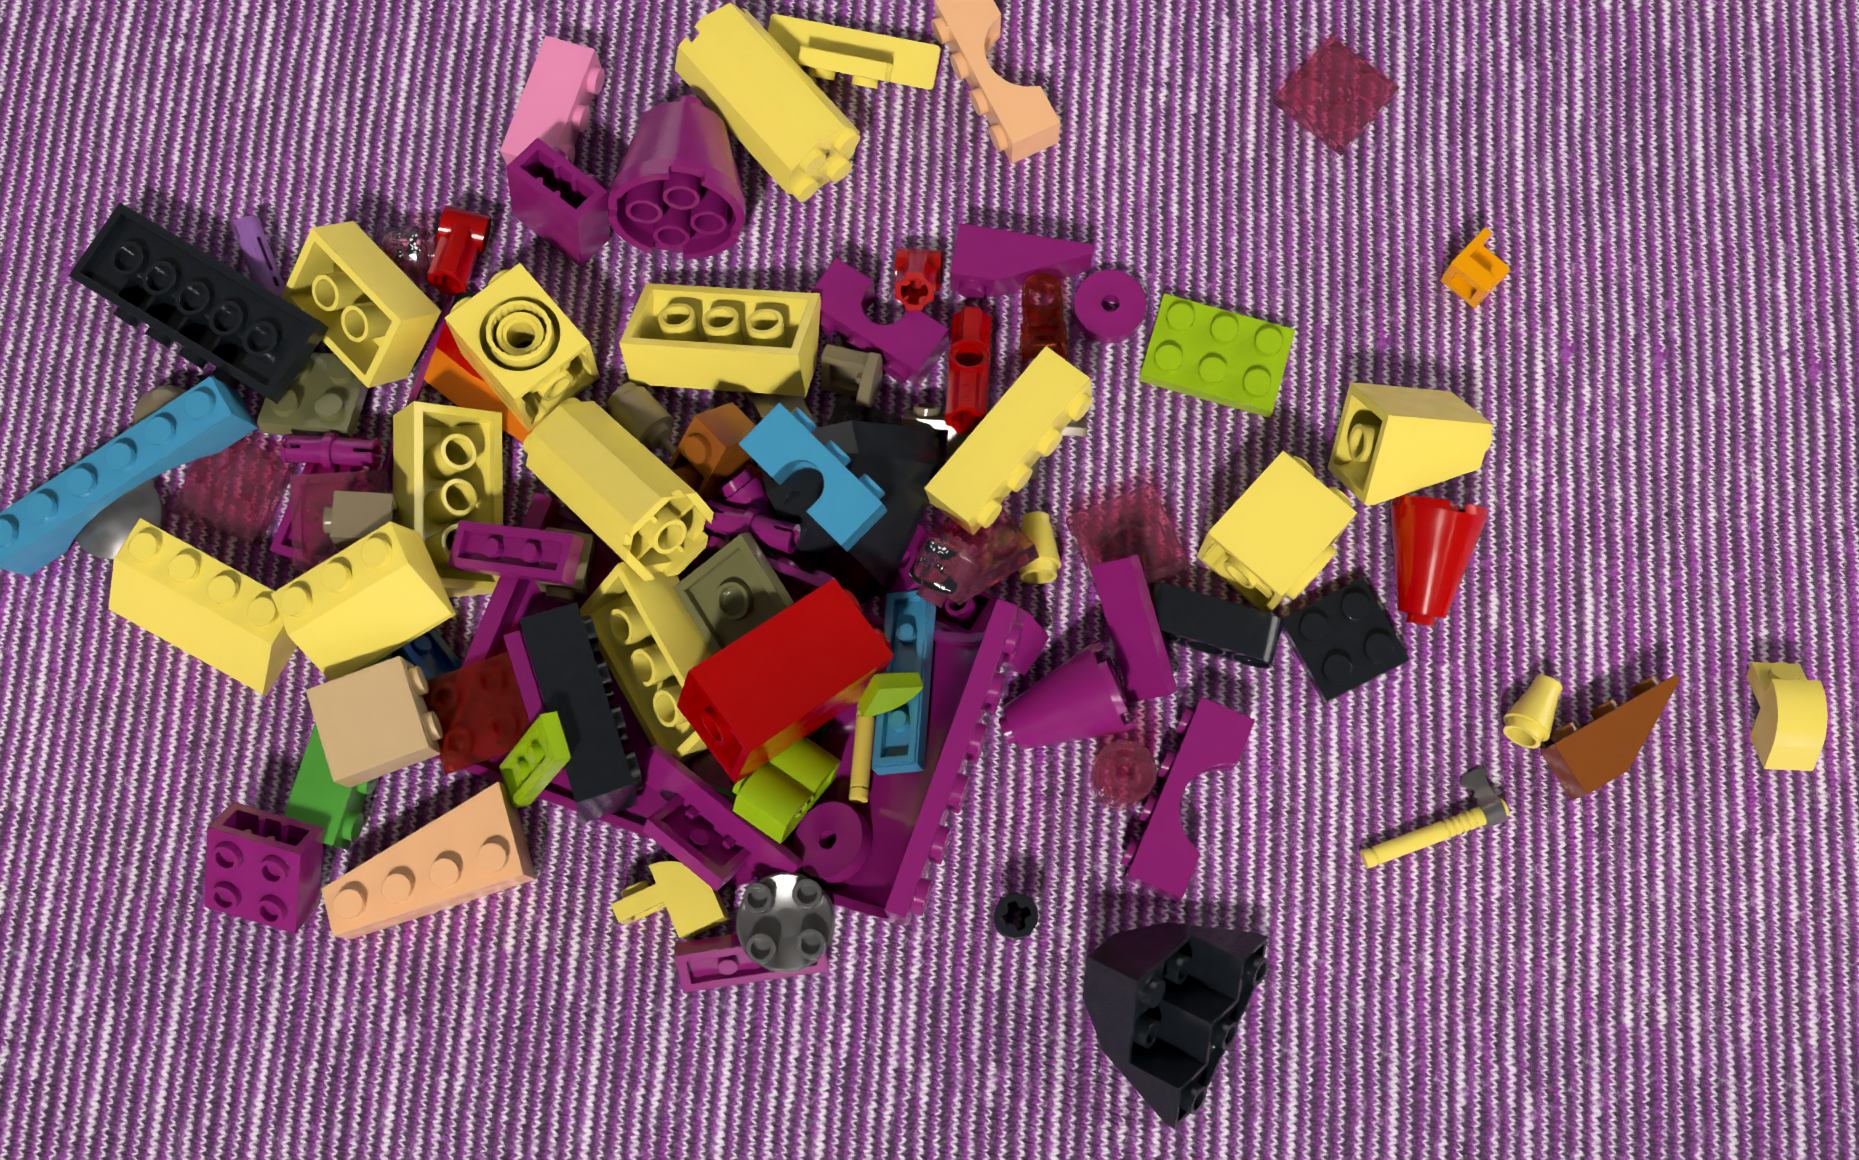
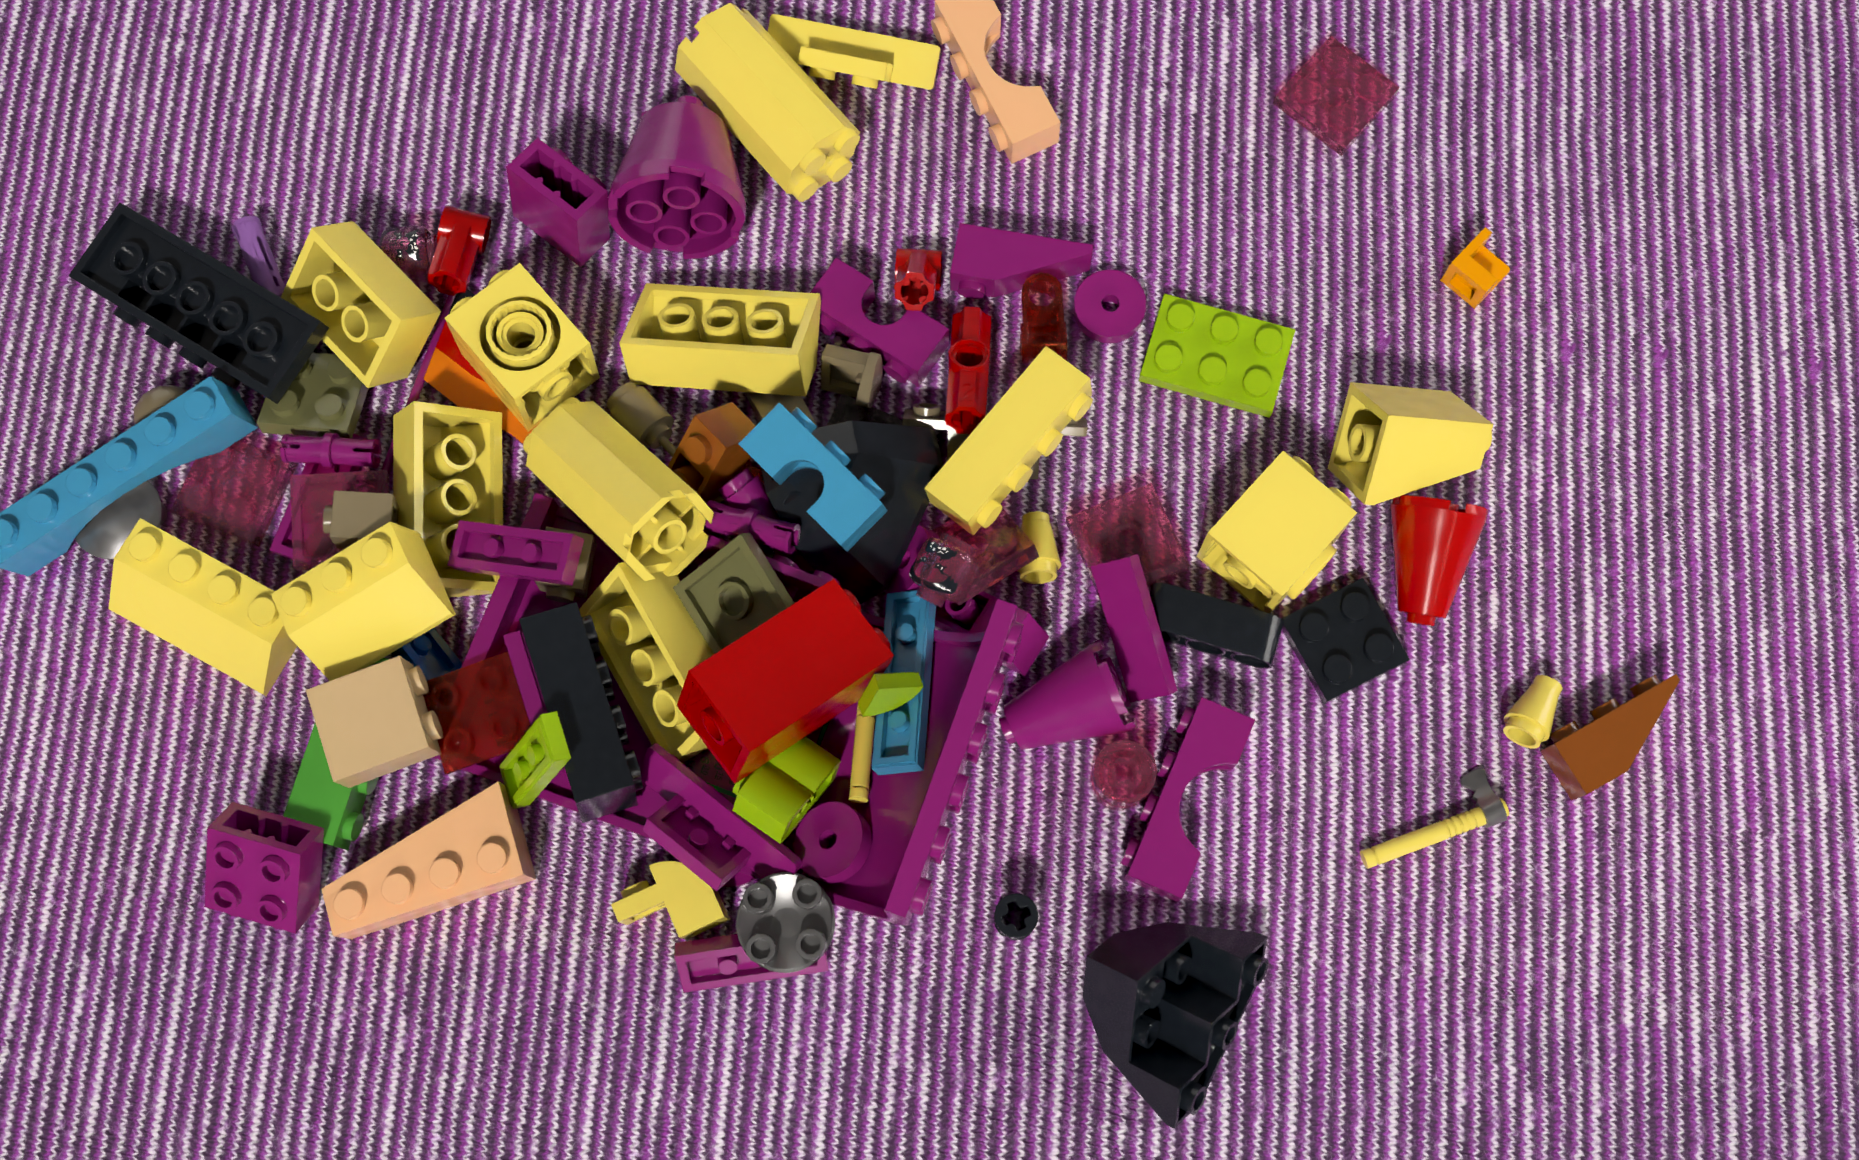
bright pink brick [500,35,605,165] -> none
light yellow brick [1746,662,1828,771] -> none

